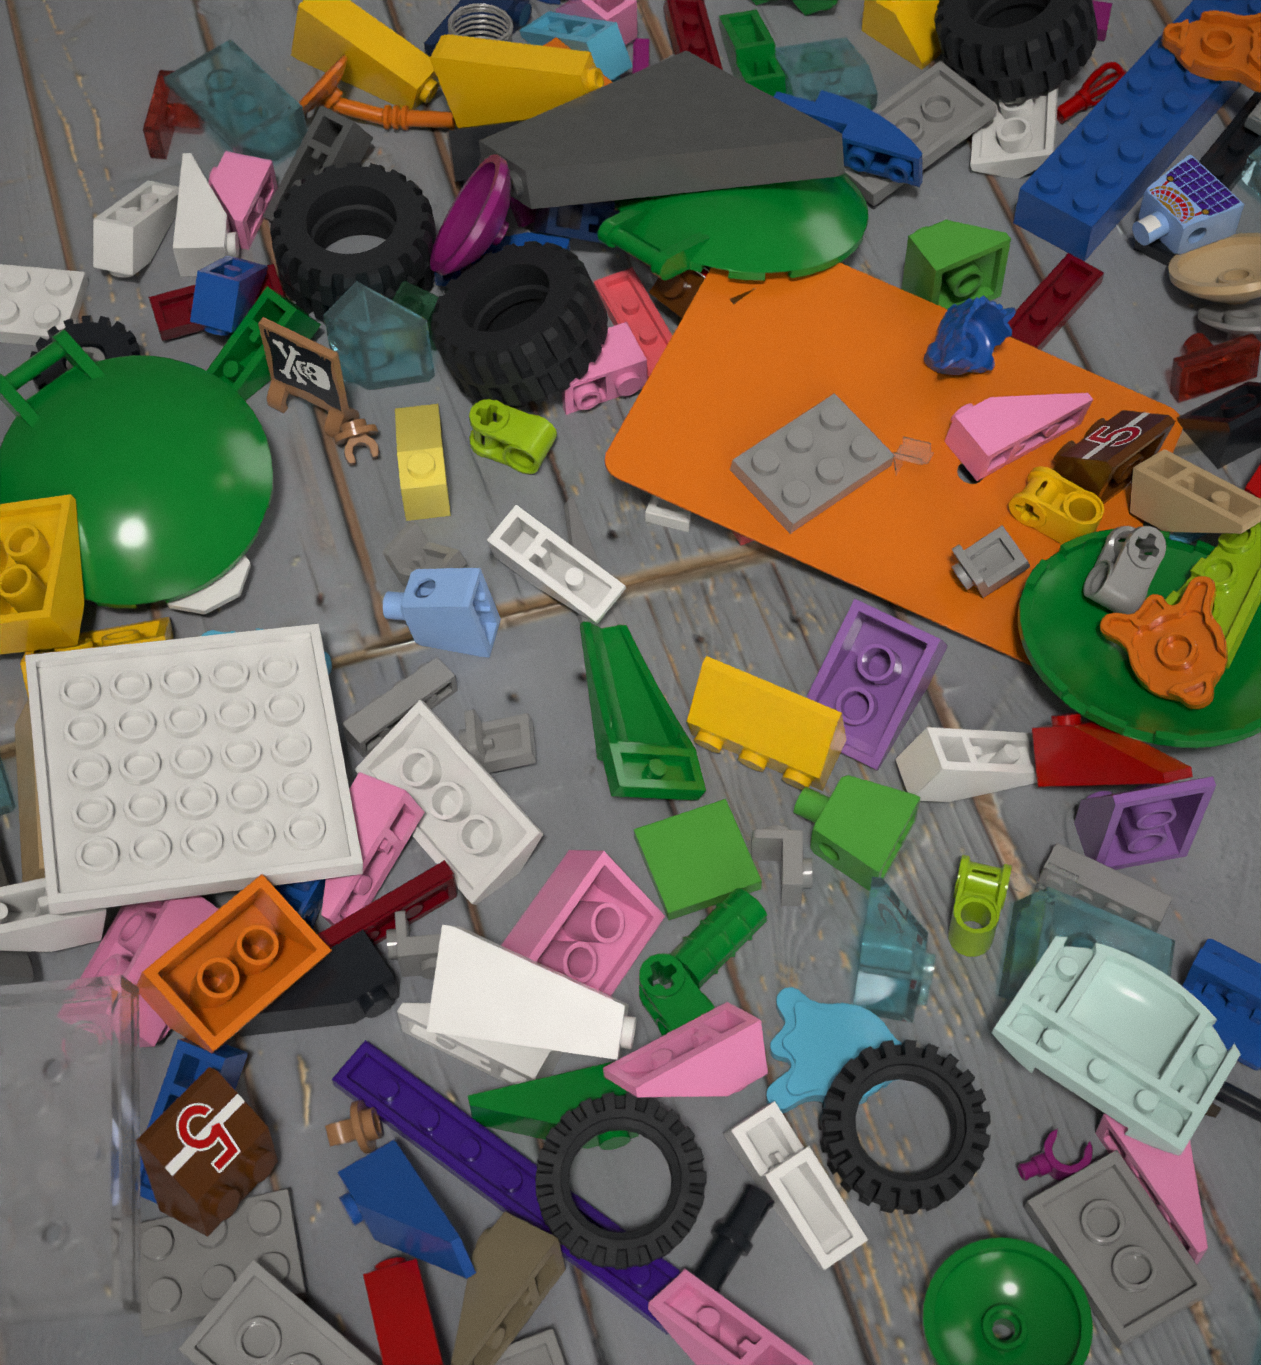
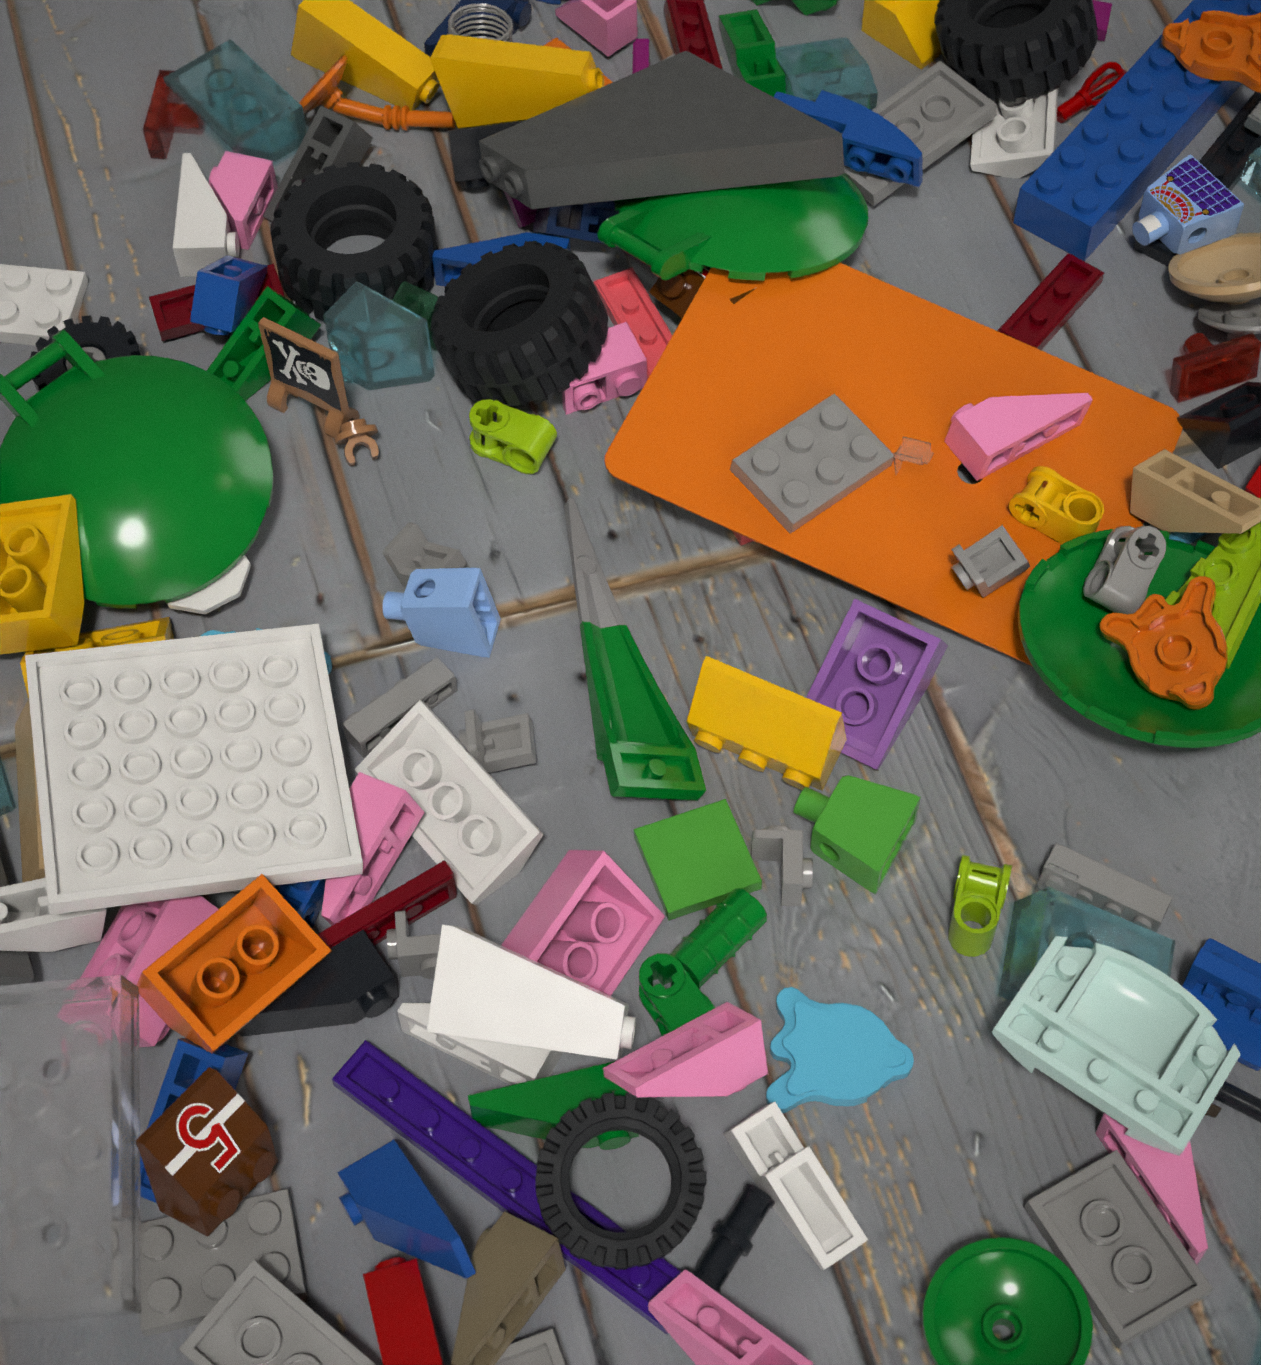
white slope [93,180,179,277] -> none
medium nougat plate [325,1100,382,1154] -> none
light yellow slope [395,404,451,521] -> none
magenta dish [430,154,511,275] -> none
white slope [487,505,626,624] -> none
medium azure slope [519,11,633,82] -> none
white tile [645,495,691,532] -> none
black tyre [819,1039,991,1215] -> none
clear light blue slope [853,876,936,1023] -> none
white slope [895,727,1037,802] -> none
bright green slope [902,220,1011,309] -> none
blue hair [924,296,1016,375] -> none
magenta piece [1017,1129,1093,1181] -> none
red slope [1032,713,1193,787] -> none
reddish brown slope [1053,410,1176,504] -> none
medium lavender slope [1074,776,1216,870] -> none

